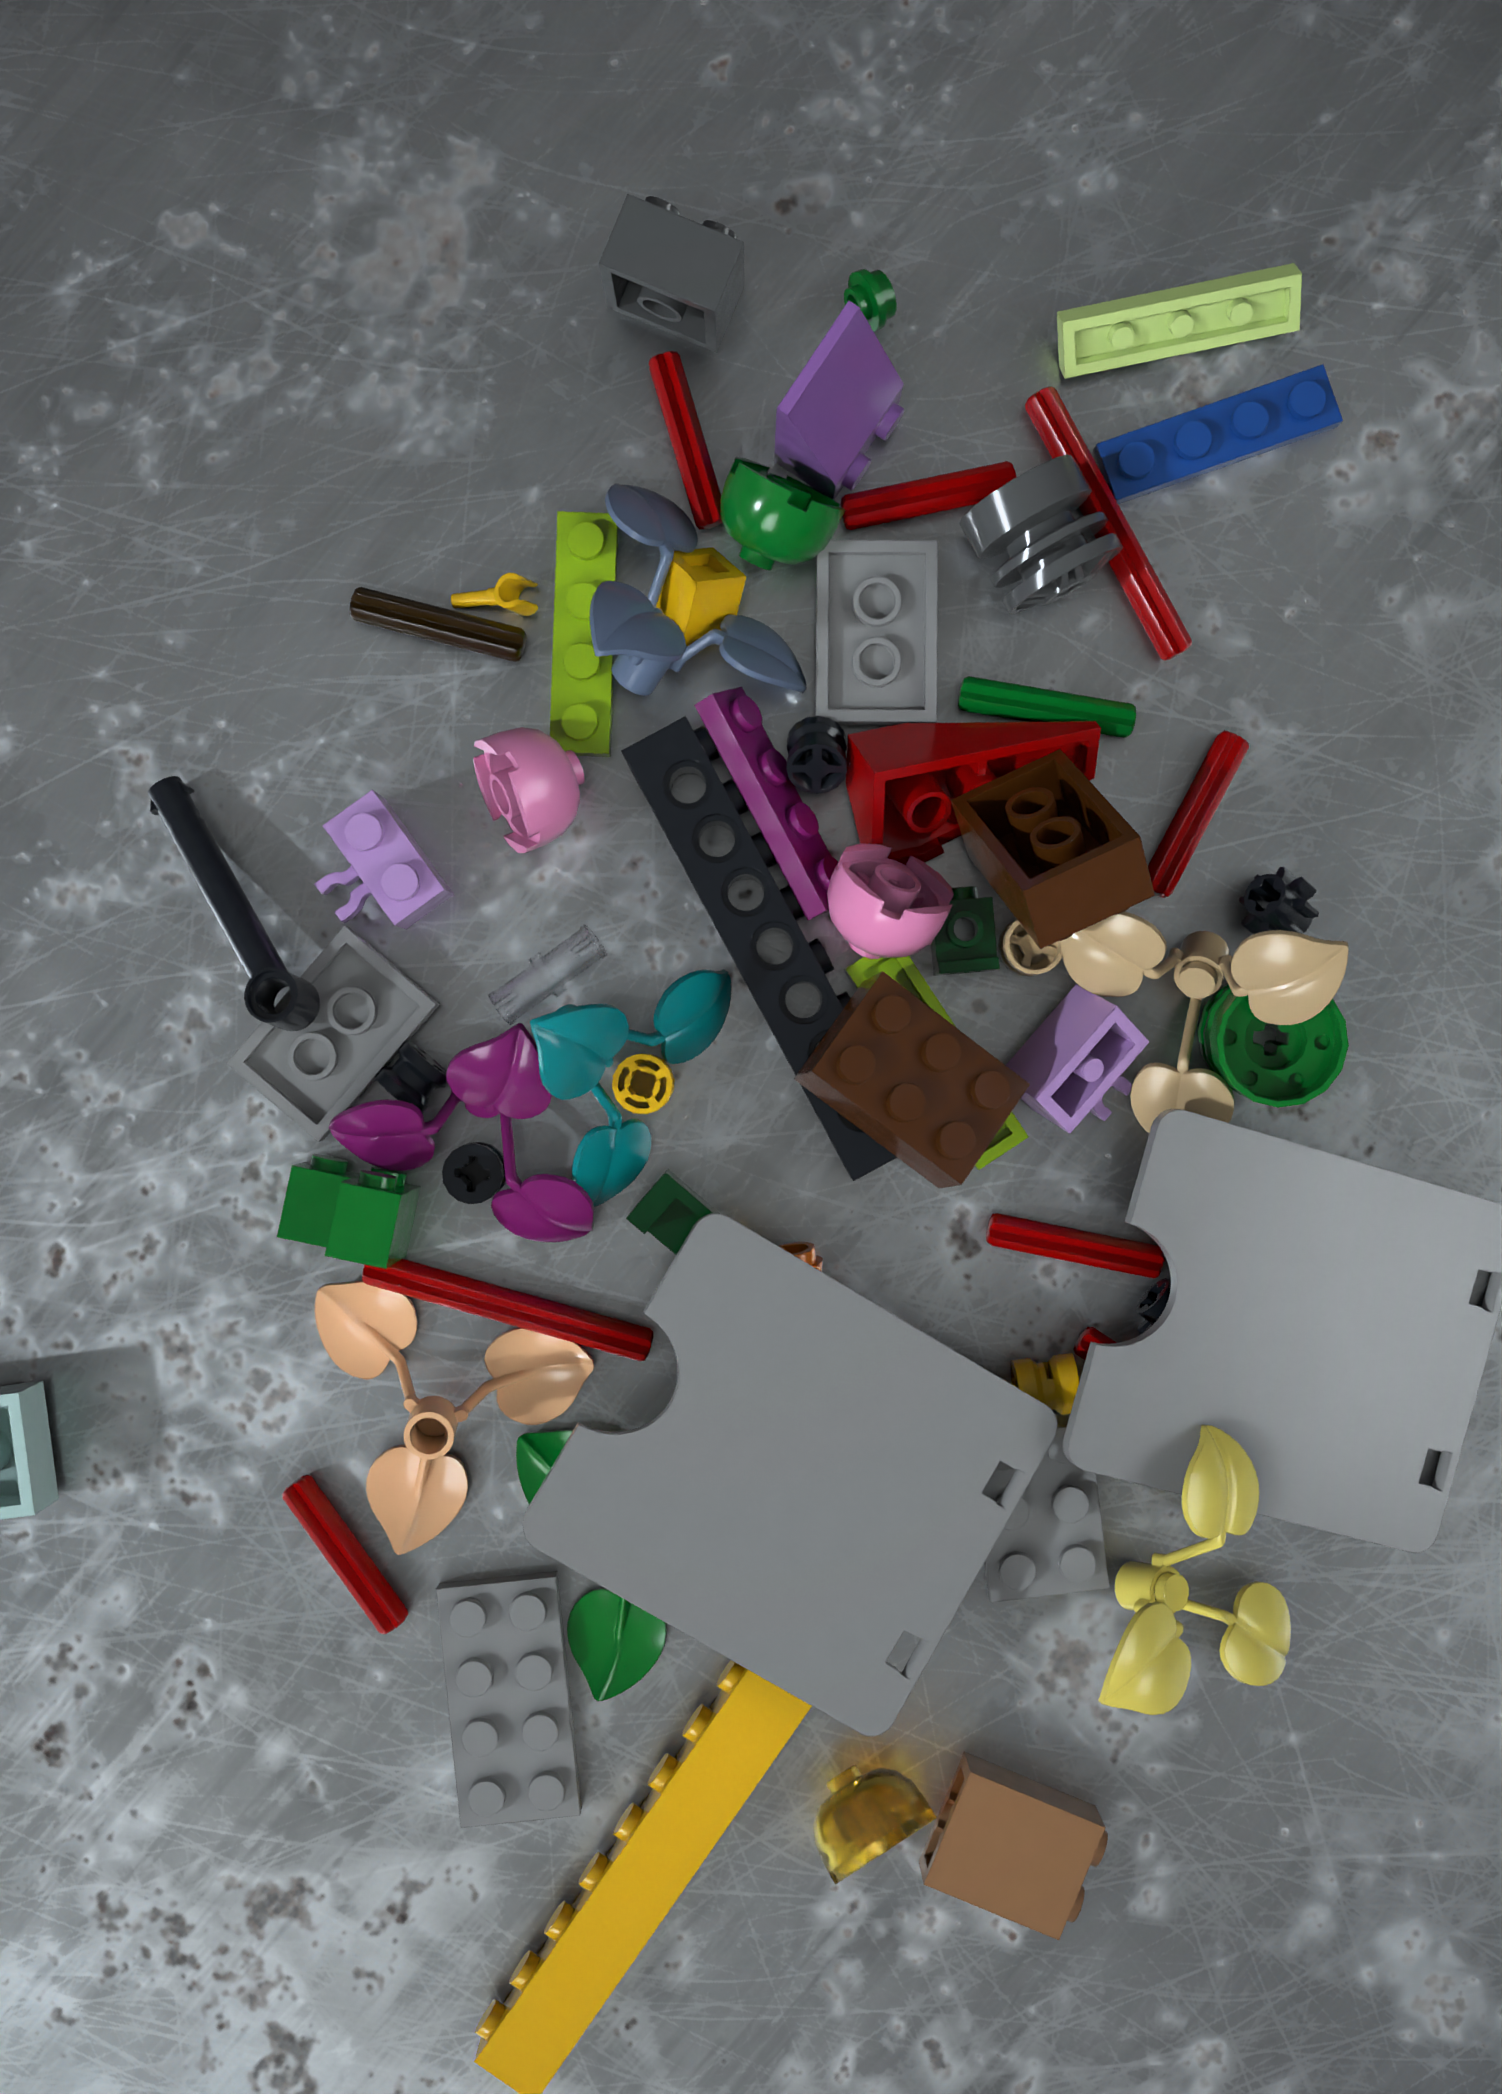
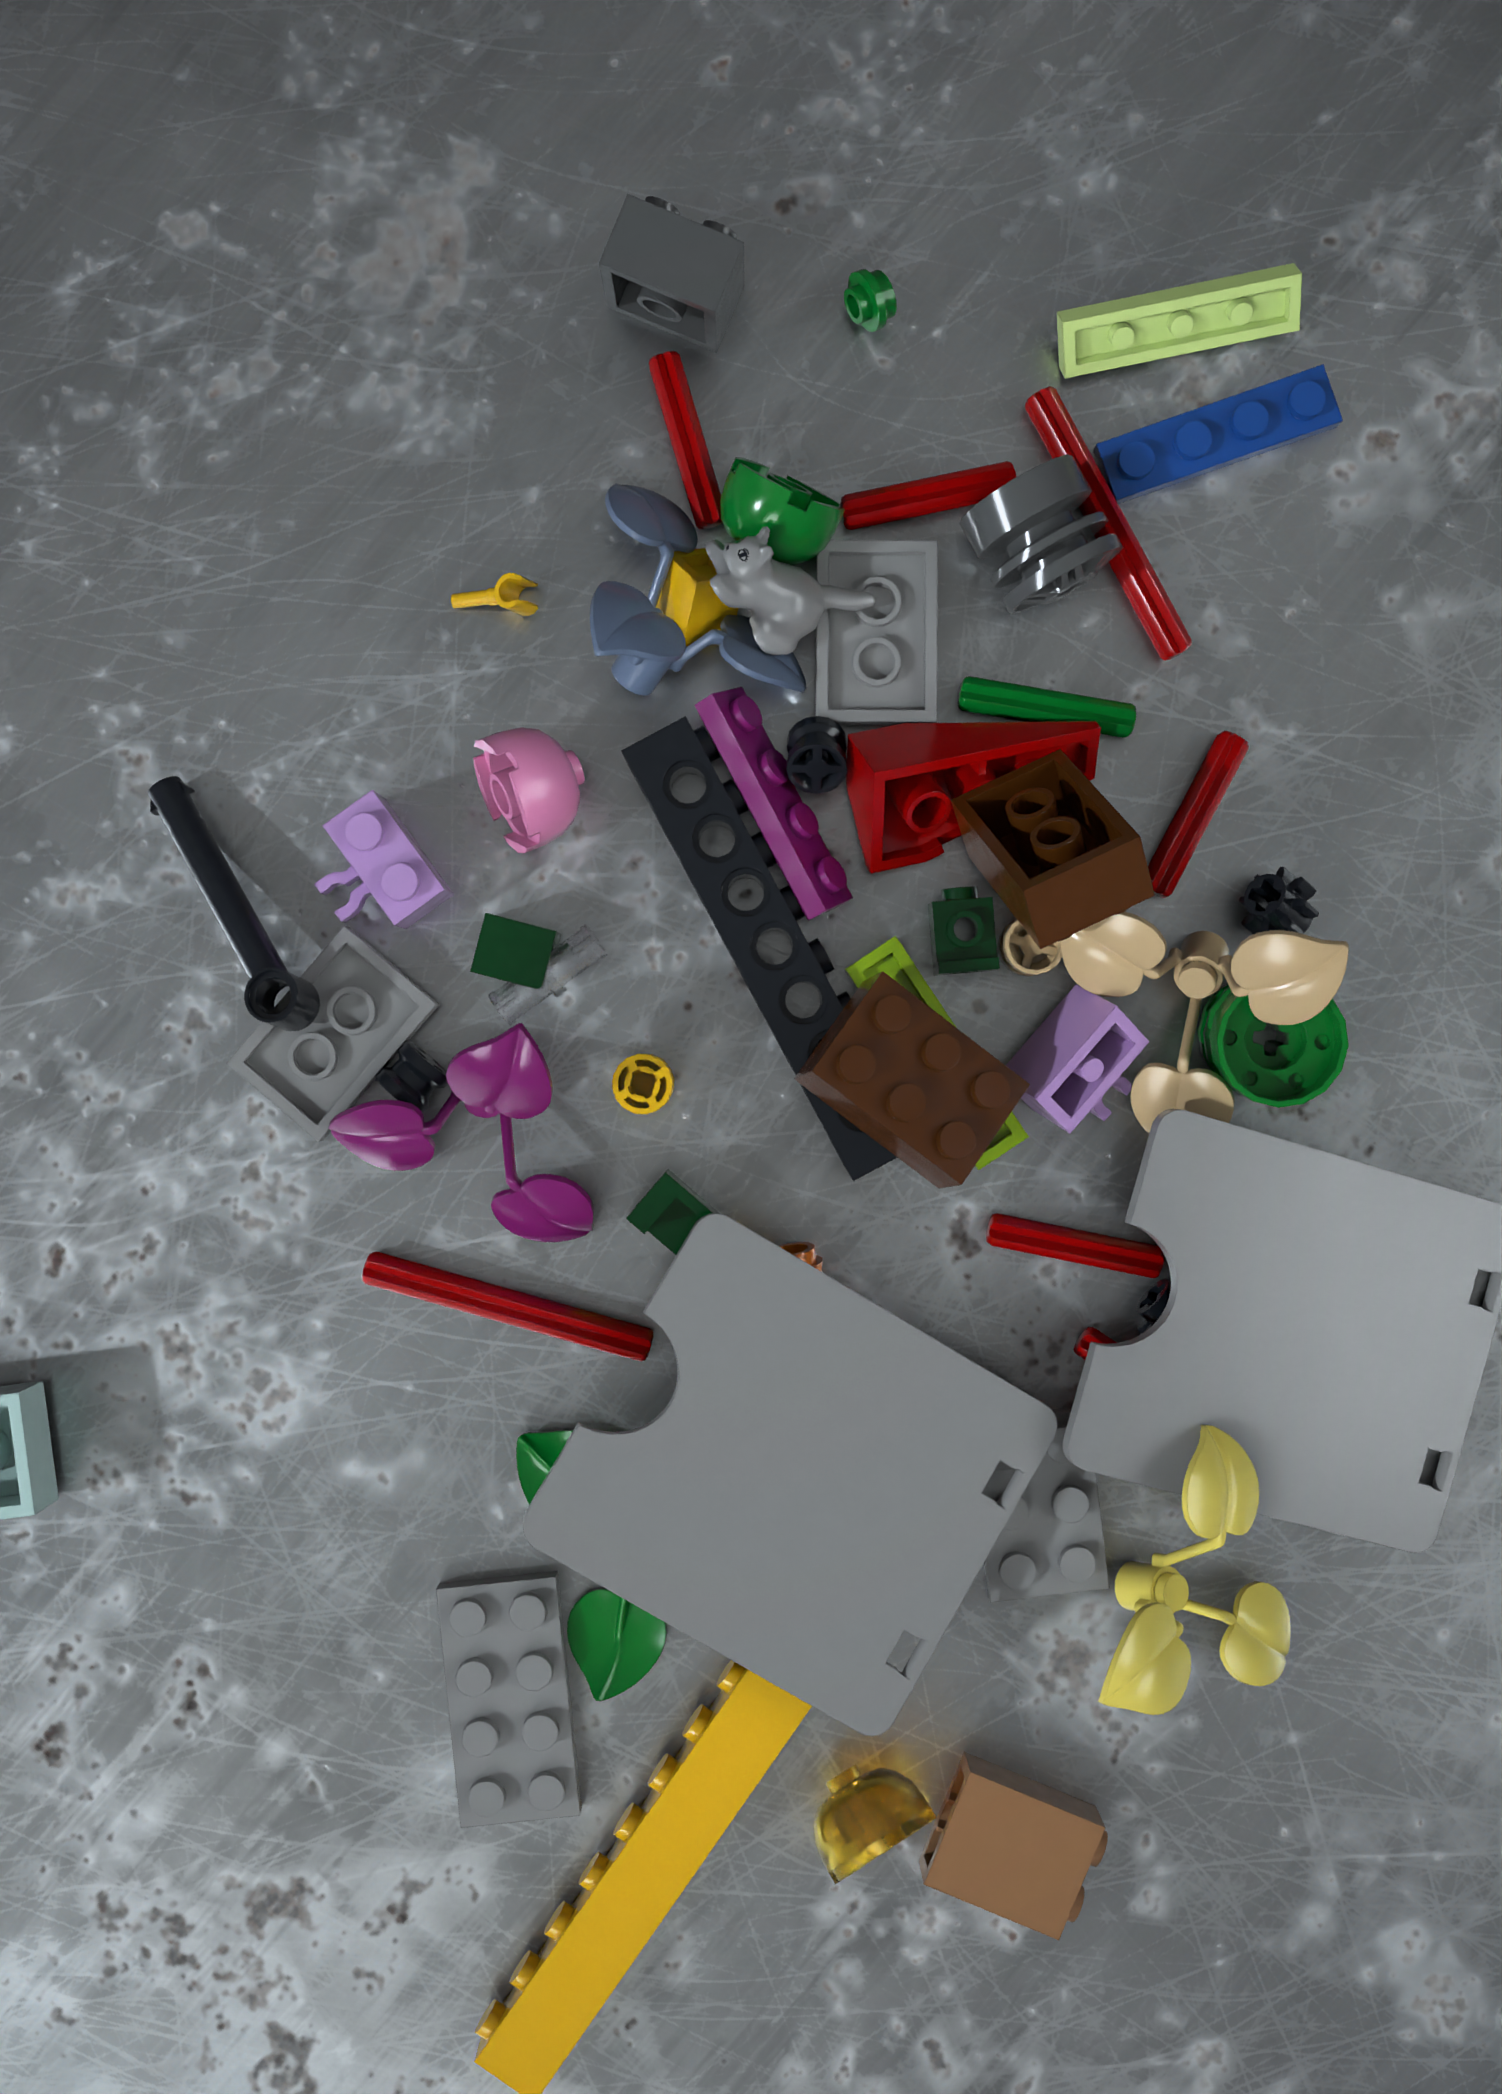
green brick [277,1154,421,1269] -> none
red axle [282,1475,408,1635] -> none
light nougat plant [315,1280,594,1555] -> none
dark brown axle [349,587,526,662] -> none
black wheel [442,1142,506,1204] -> none
teal plant [530,969,731,1207] -> none
lime plate [550,511,619,757] -> none
medium lavender slope [774,301,905,500] -> none
bright pink cylinder [827,843,954,959] -> none
yellow wheel [1010,1353,1079,1415] -> none
none -> dark green panel [470,913,561,989]
none -> light grey animal [705,526,877,655]

